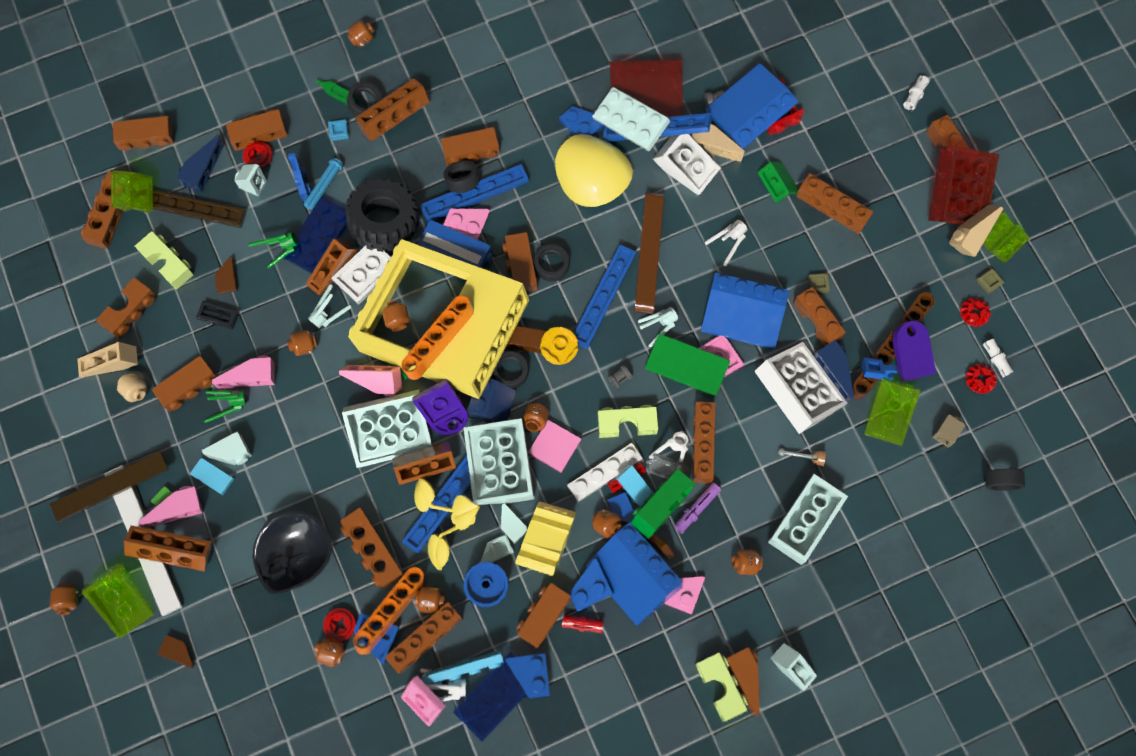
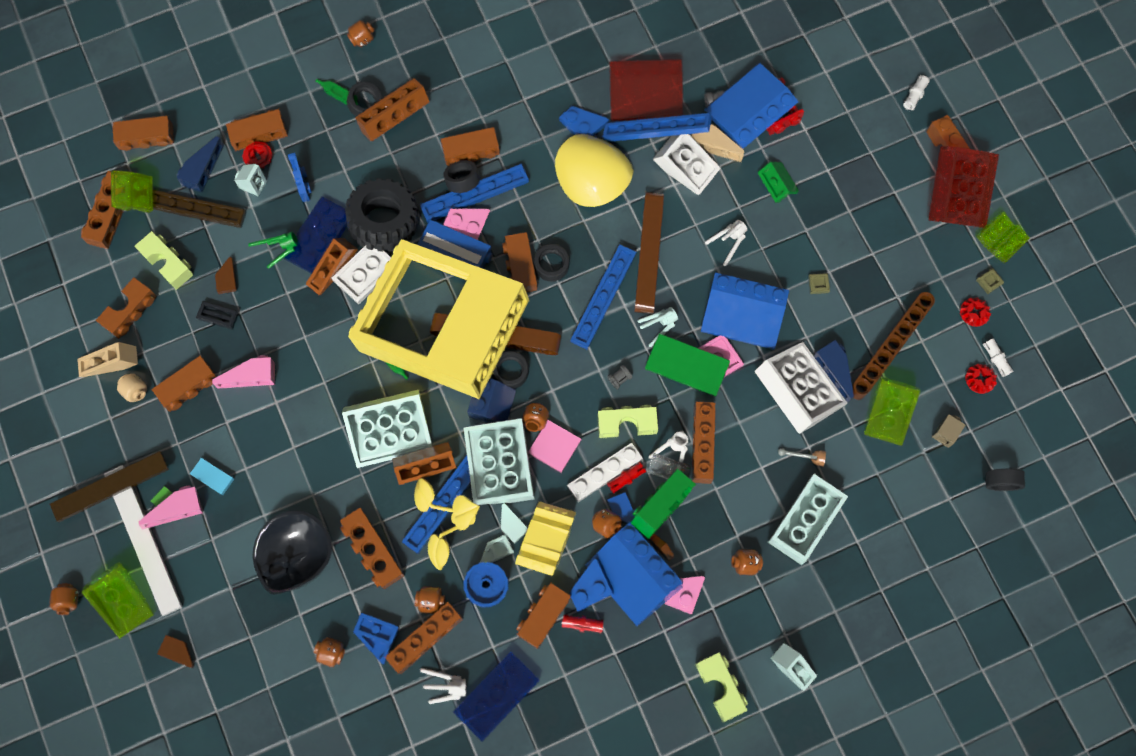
dark orange brick [124,525,211,571] -> none
light aqua slope [202,432,252,465] -> none
green plant [204,390,246,423] -> none
dark orange head [287,329,317,356] -> none
dark azure axle [304,158,343,210] -> none
light aqua plant [308,284,351,328] -> none
red gear [323,609,356,642] -> none
dark azure tile [328,120,349,141] -> none
bright pink slope [339,365,402,396] -> none
orange beam [354,567,424,655] -> none
dark orange head [382,301,410,331] -> none
orange beam [401,296,474,380] -> none
bright pink tile [401,676,445,726] -> none
dark purple tile [412,379,468,435] -> none
medium azure hinge [421,650,504,685] -> none
blue wing [506,654,550,698] -> none
yellow tile [540,327,578,365] -> none
light aqua plate [592,87,670,151] -> none
medium azure tile [615,464,654,506] -> none
medium lavender pin [673,482,721,534] -> none
dark orange slope [726,647,760,716] -> none
dark orange arch [793,287,846,347] -> none
dark orange brick [796,174,873,234] -> none
blue plate [862,358,898,380] -> none
dark purple tile [893,321,936,382] -> none
tan slope [949,205,1003,257] -> none

